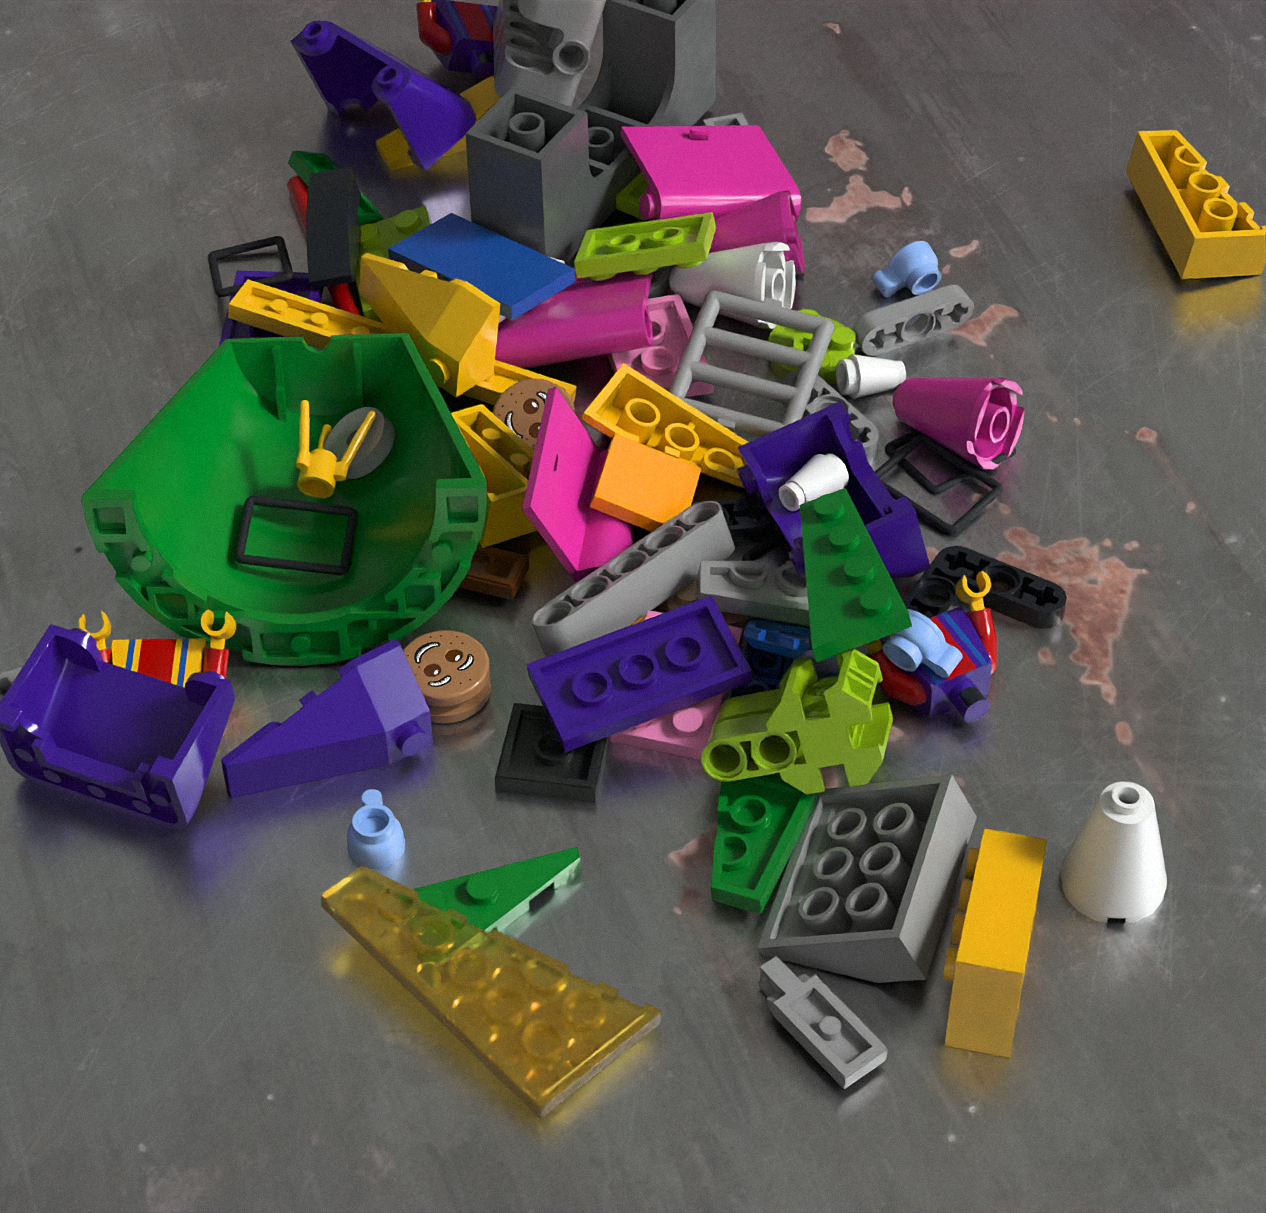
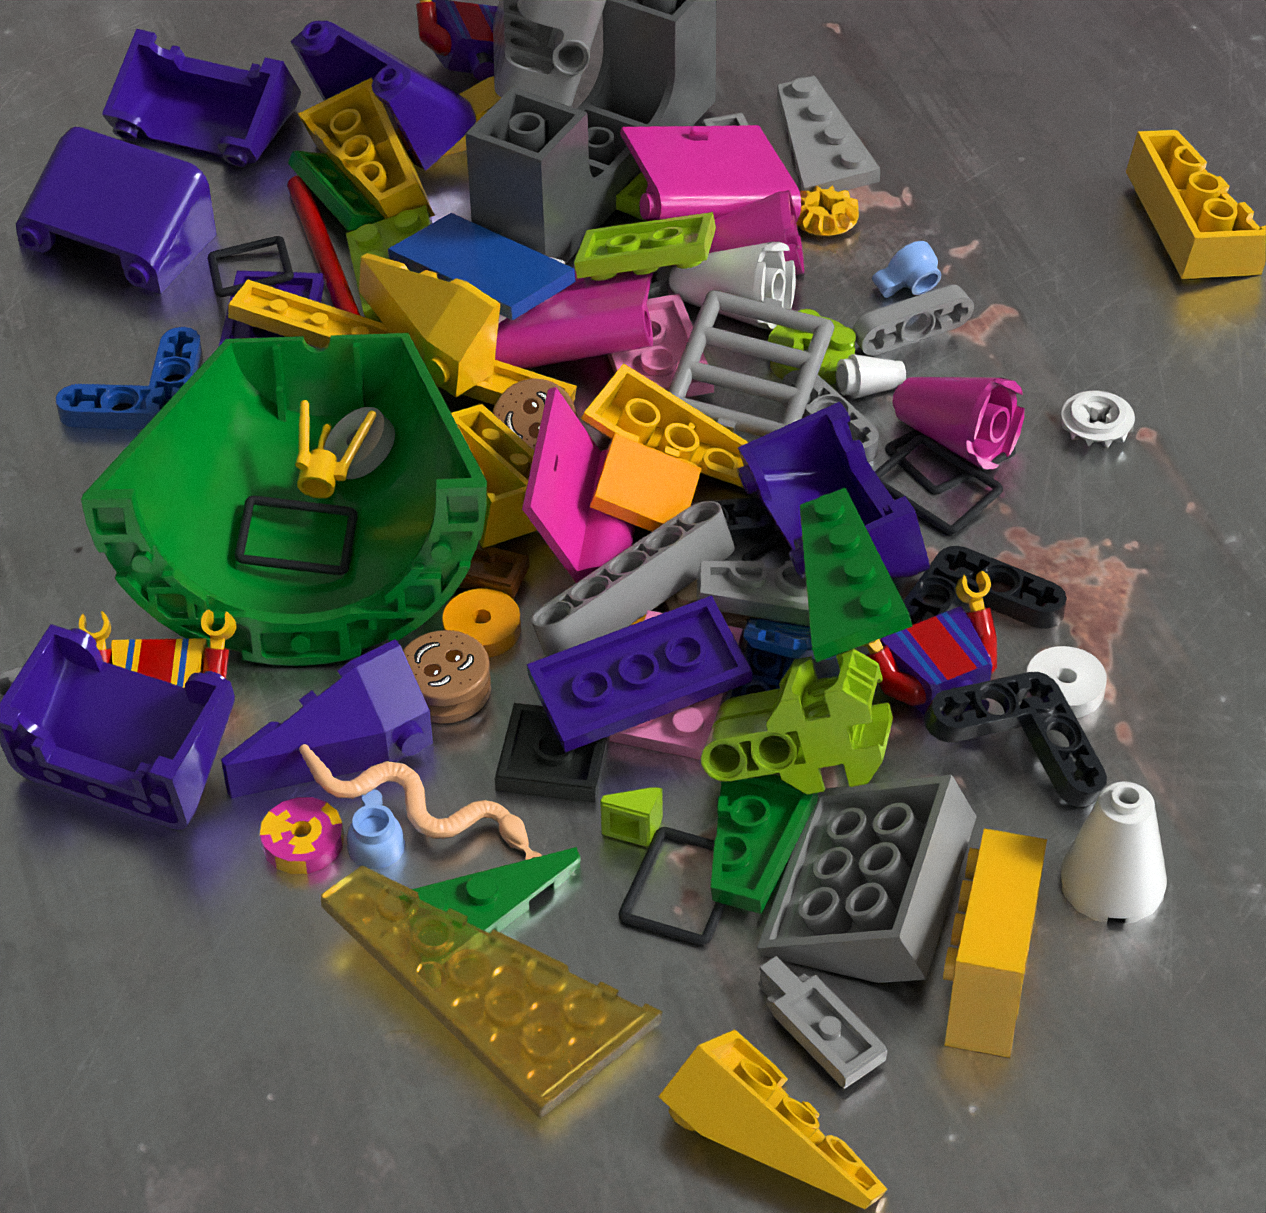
black slope [306,166,362,289] -> none
white cone [779,453,849,511] -> none
light blue piece [882,609,963,678] -> none
none -> dark purple windscreen [16,127,217,294]
none -> blue beam [56,327,203,430]
none -> dark purple windscreen [102,29,301,167]
none -> piece [260,797,344,874]
none -> yellow wedge [298,77,435,219]
none -> light nougat animal [299,744,542,860]
none -> light orange piece [442,588,521,658]
none -> lime slope [600,787,663,847]
none -> black piece [618,827,726,945]
none -> yellow wedge [658,1029,888,1209]
none -> light grey wing [777,76,880,192]
none -> yellow gear [796,185,859,236]
none -> black beam [924,672,1107,807]
none -> white piece [1027,646,1107,718]
none -> white gear [1061,391,1135,448]

